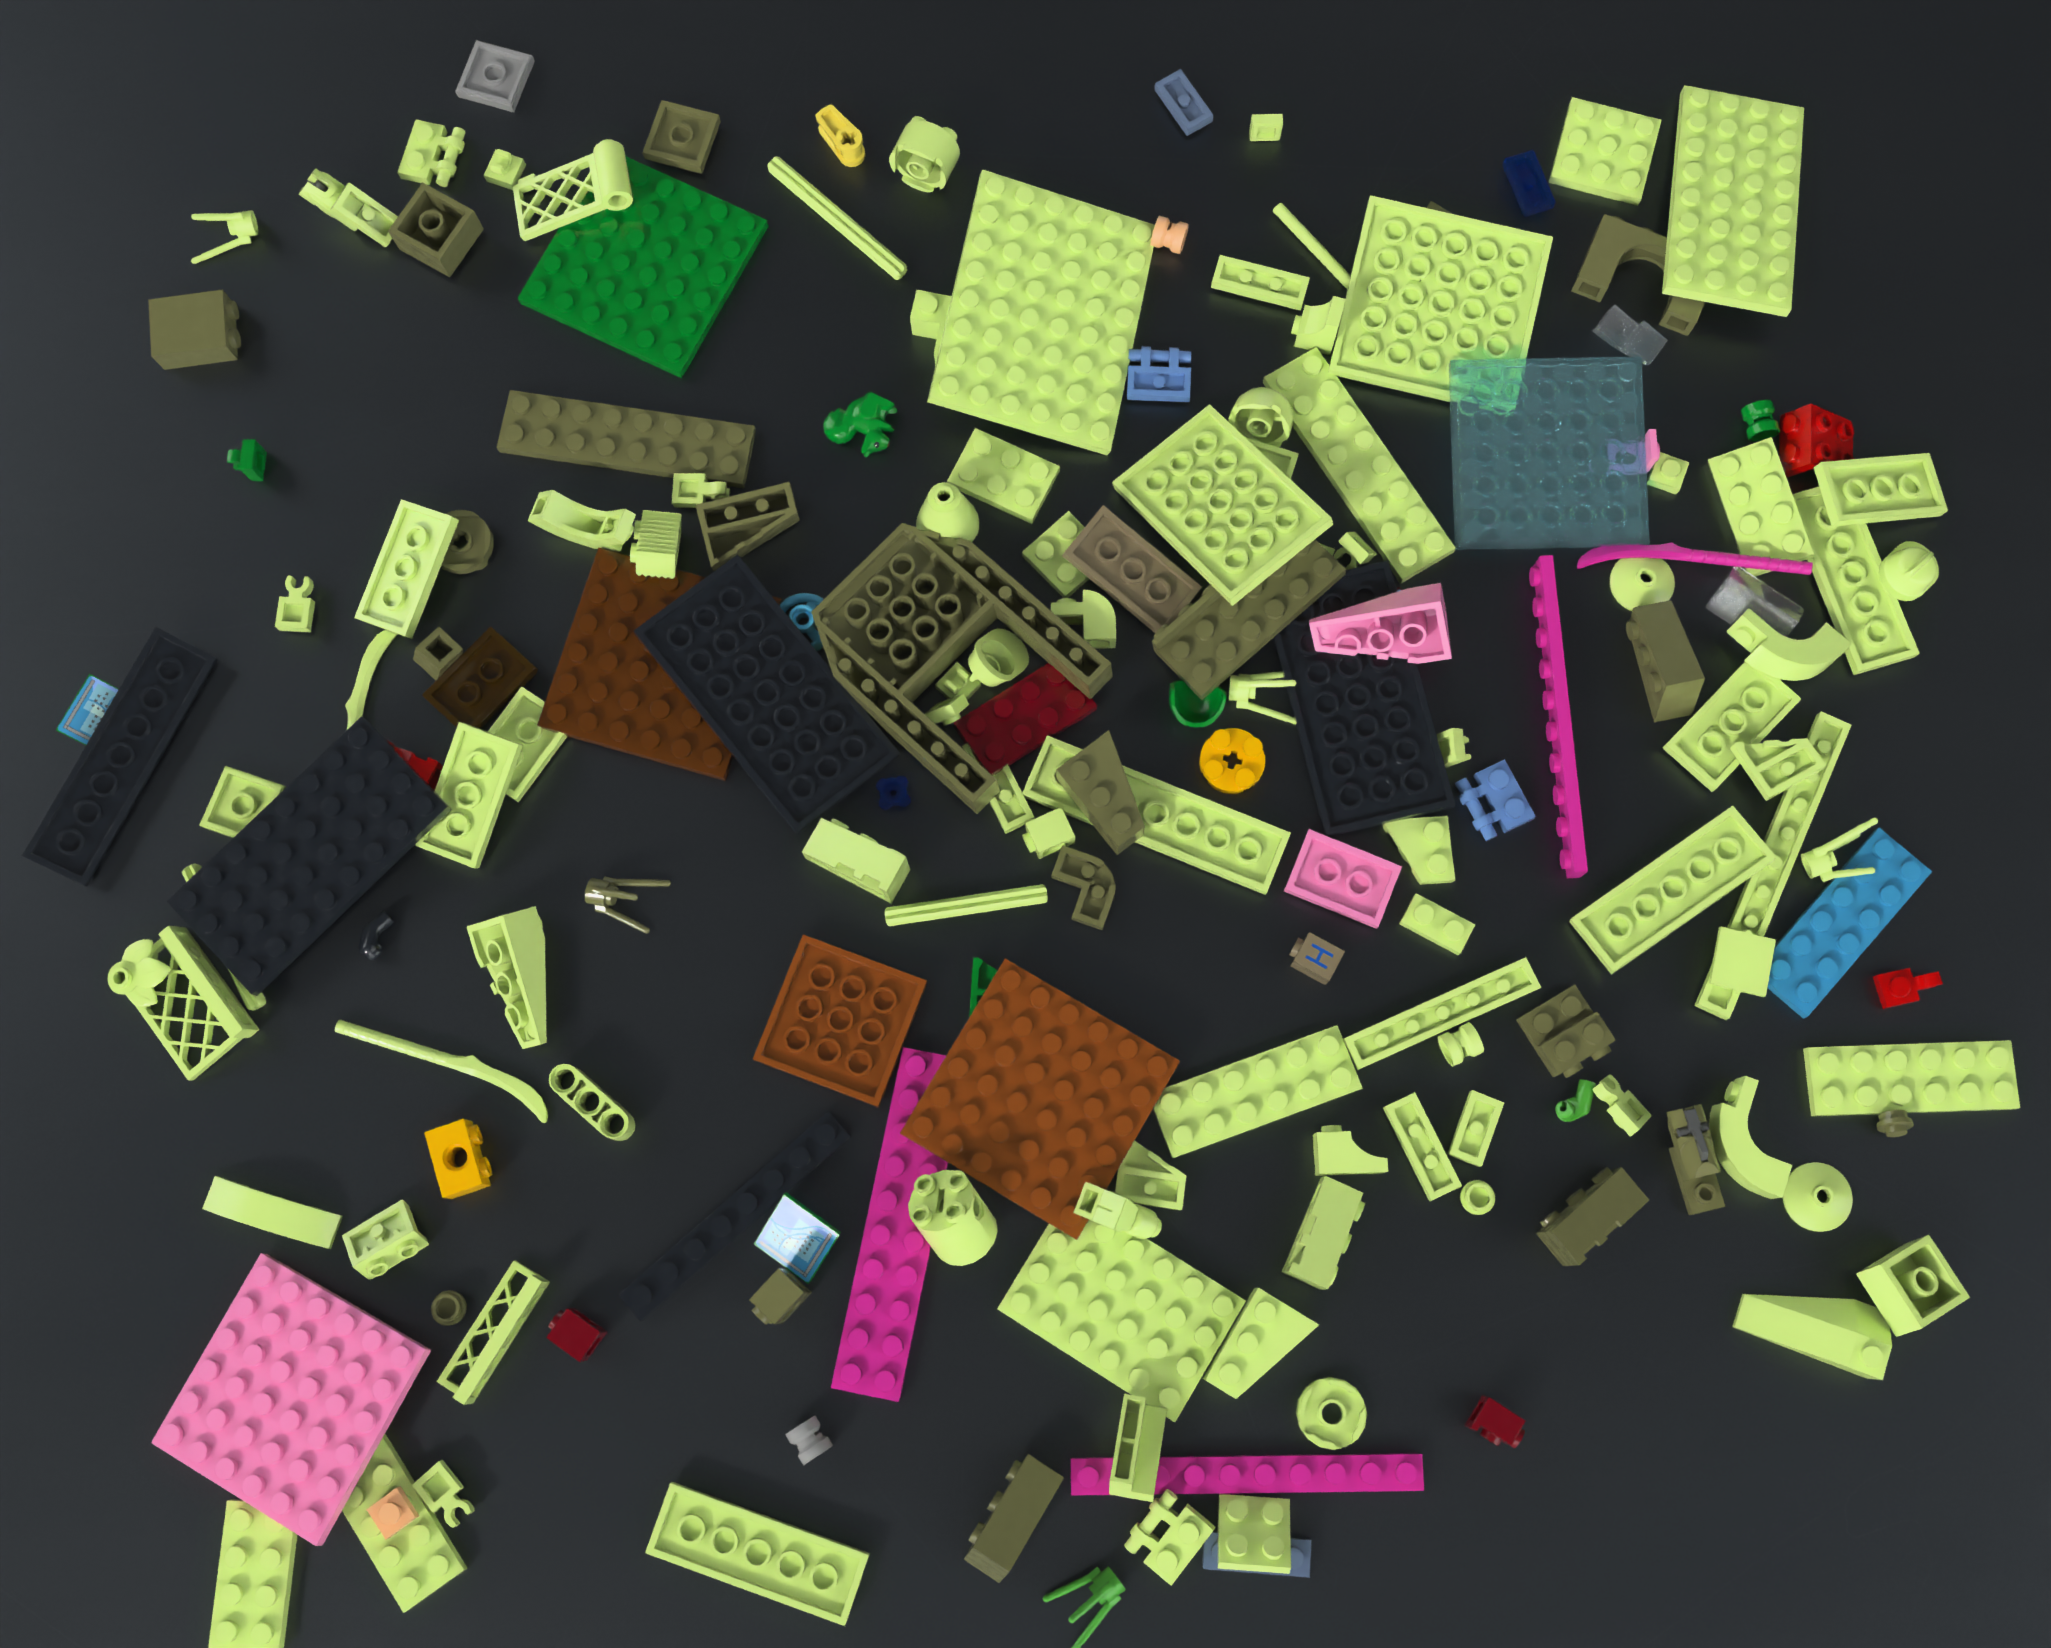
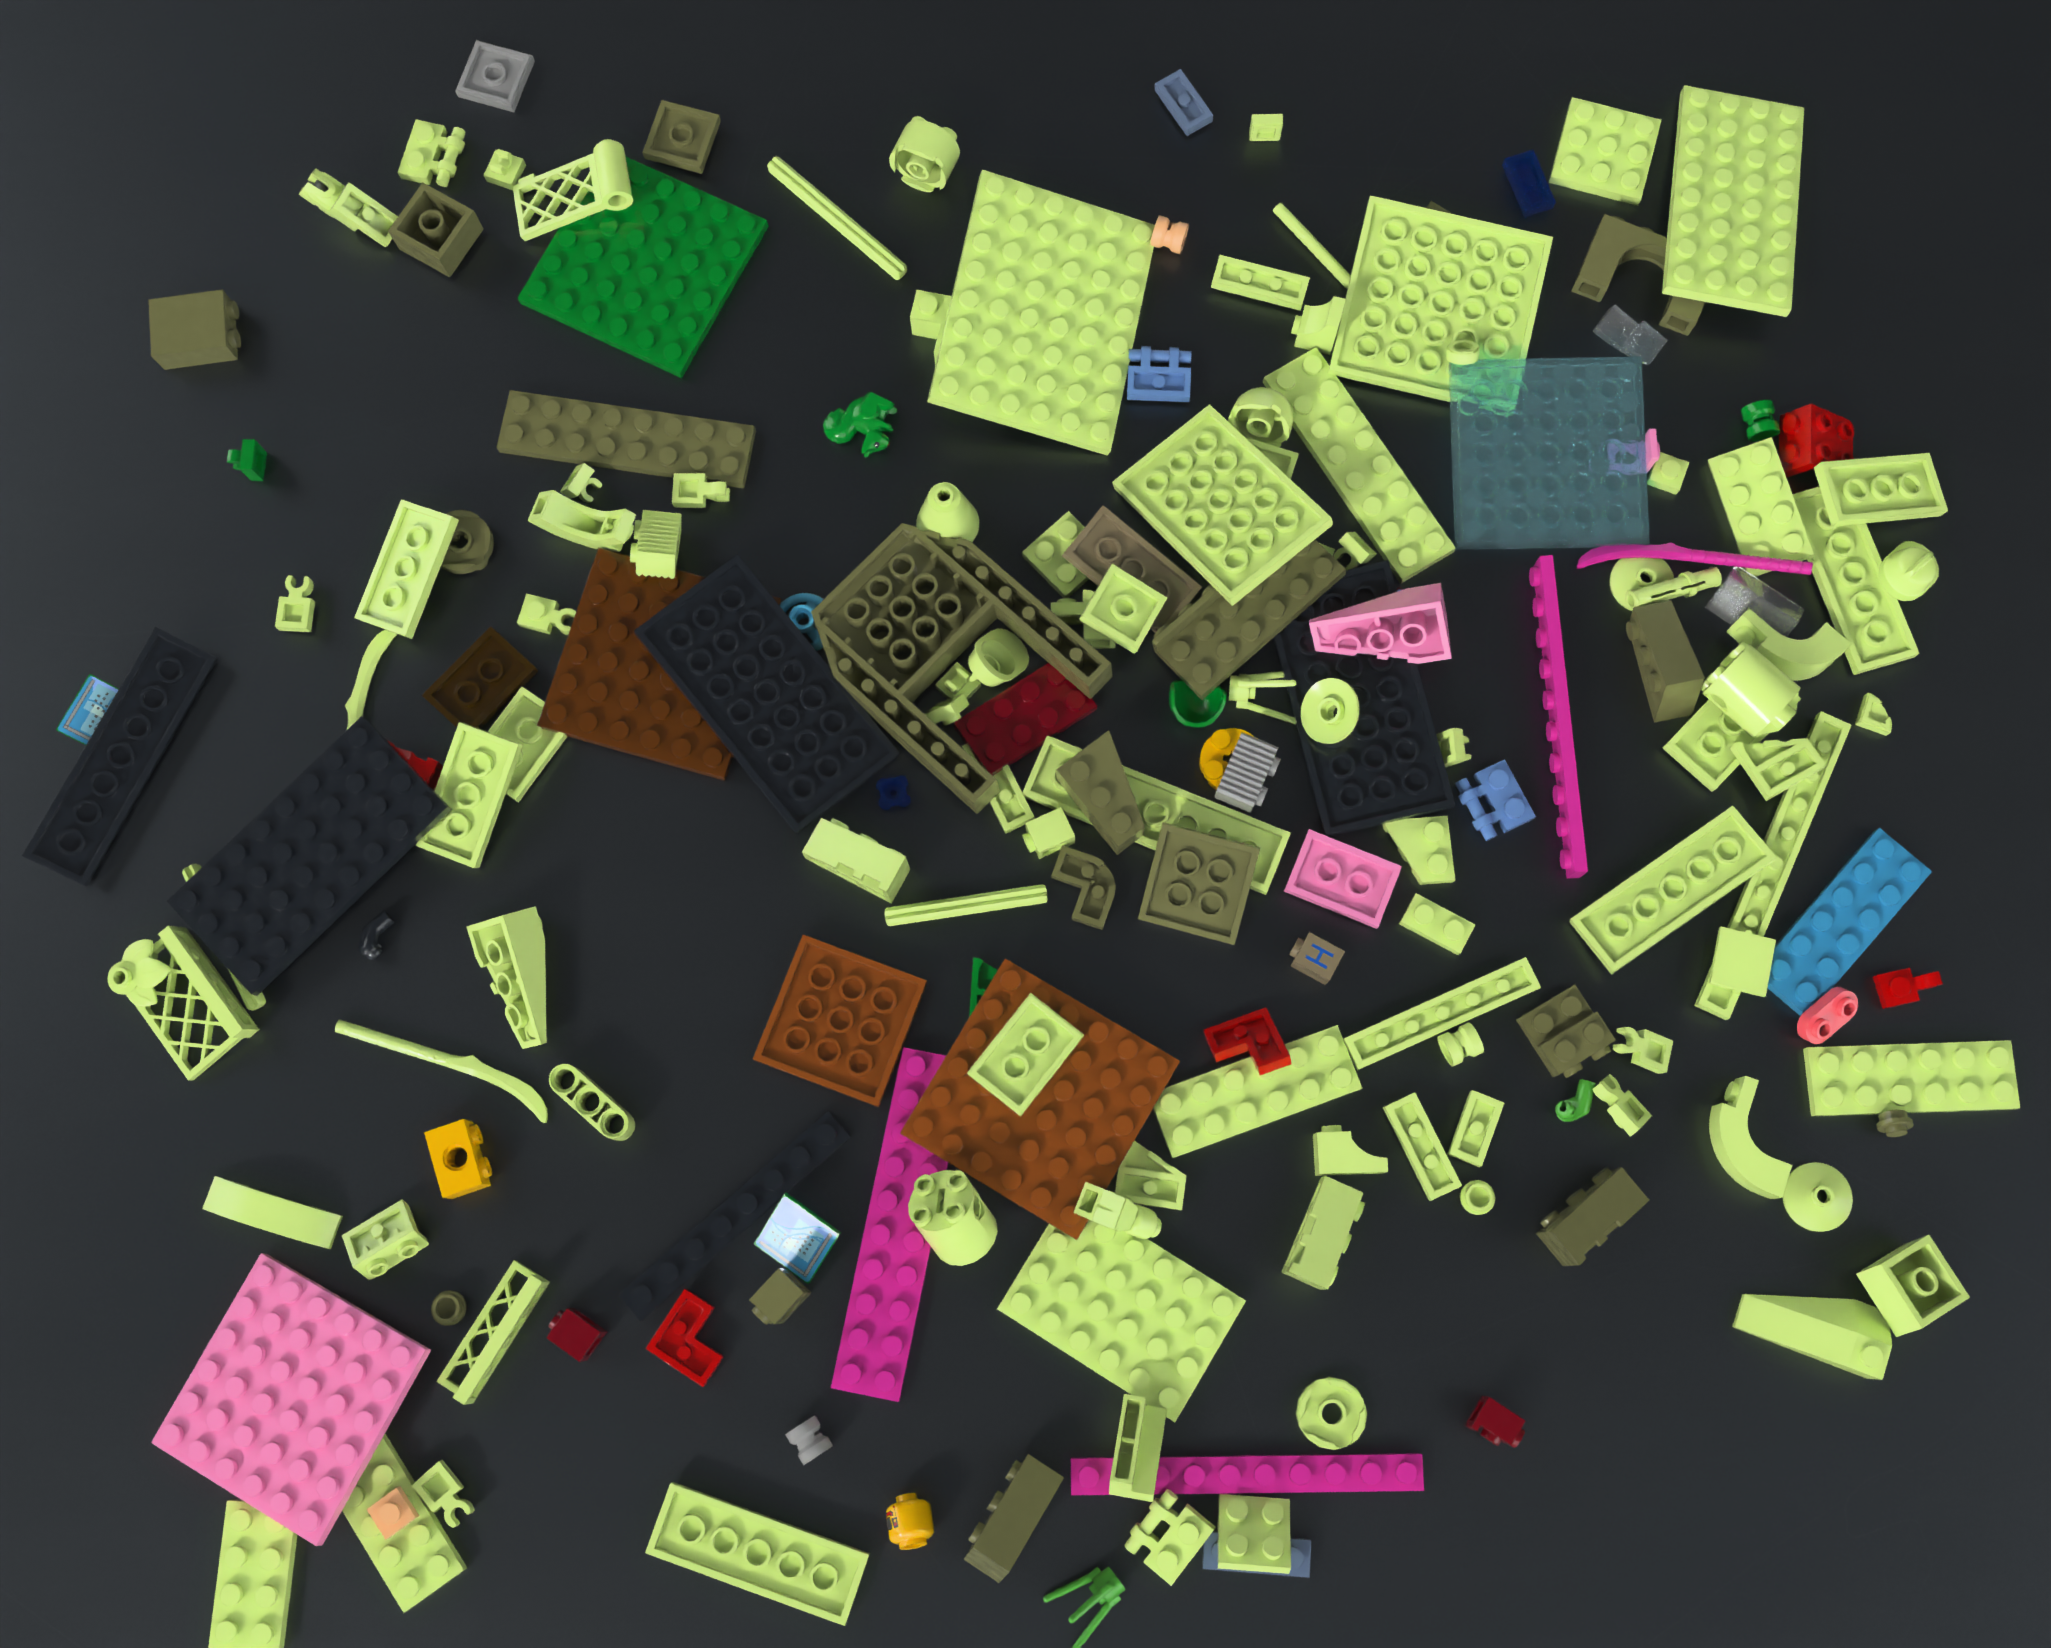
yellowish green plant [191,210,259,264] -> none
yellowish green tile [199,766,286,838] -> none
olive brick [413,627,463,680] -> none
olive plant [585,876,671,934] -> none
olive wedge [695,482,800,571] -> none
light yellow piece [815,104,866,167] -> none
yellowish green plate [947,428,1060,524] -> none
yellowish green wedge [1203,1288,1319,1399] -> none
olive plate [1666,1104,1726,1215] -> none
yellowish green plant [1801,817,1878,882] -> none
none -> yellowish green plate [517,593,576,635]
none -> yellowish green tile [560,463,602,503]
none -> red plate [645,1289,724,1387]
none -> yellow head [886,1493,934,1550]
none -> yellowish green tile [967,993,1084,1117]
none -> yellowish green plate [1079,564,1167,654]
none -> olive plate [1138,822,1260,945]
none -> red plate [1204,1007,1292,1075]
none -> light grey brick [1214,732,1281,813]
none -> yellowish green dish [1301,678,1359,744]
none -> yellowish green tile [1446,340,1479,365]
none -> yellowish green plate [1613,1027,1673,1074]
none -> yellowish green pin [1625,567,1722,610]
none -> yellowish green cylinder [1701,641,1801,737]
none -> coral plate [1797,987,1858,1044]
none -> yellowish green tile [1855,693,1892,736]

